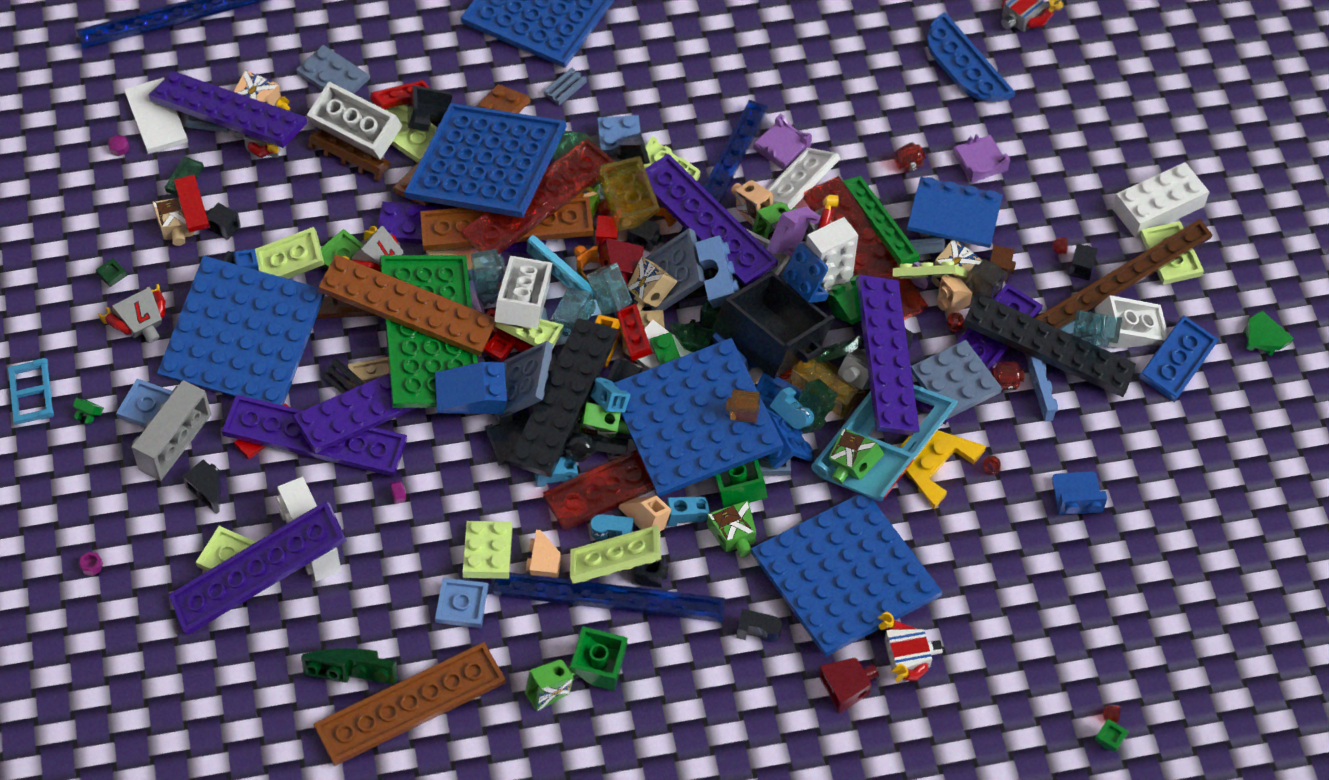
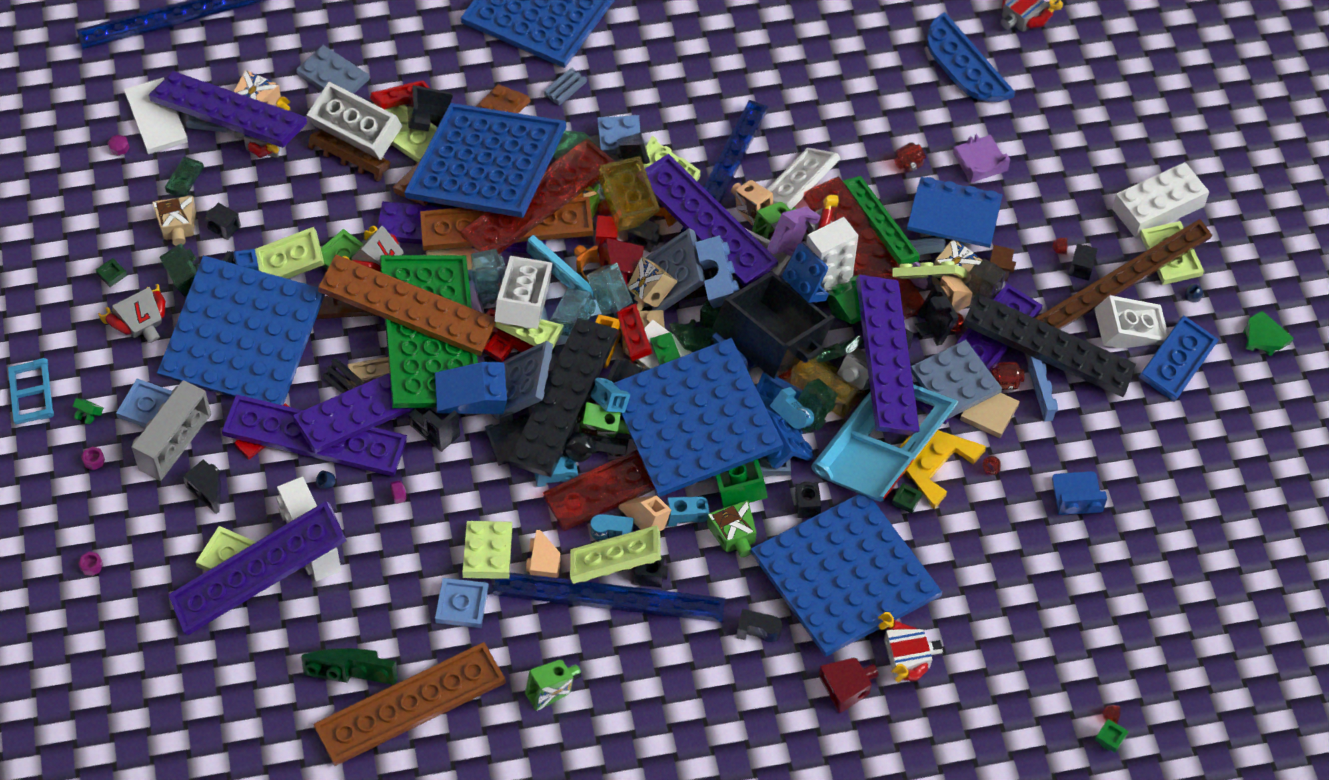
red tile [174,174,210,233] -> none
green slope [570,626,628,691] -> none
clear orange brick [726,389,760,423] -> none
medium lavender piece [753,113,812,171] -> none
bright green torso [829,428,884,484] -> none
clear light blue brick [1073,310,1122,346] -> none
none -> magenta tile [81,447,105,470]
none -> clear green brick [160,243,200,297]
none -> dark blue hinge [316,470,336,489]
none -> black panel [409,408,460,452]
none -> black brick [795,481,822,518]
none -> dark green plate [892,483,923,514]
none -> black piece [915,284,959,346]
none -> tan tile [960,393,1020,438]
none -> dark blue hinge [1185,284,1203,303]

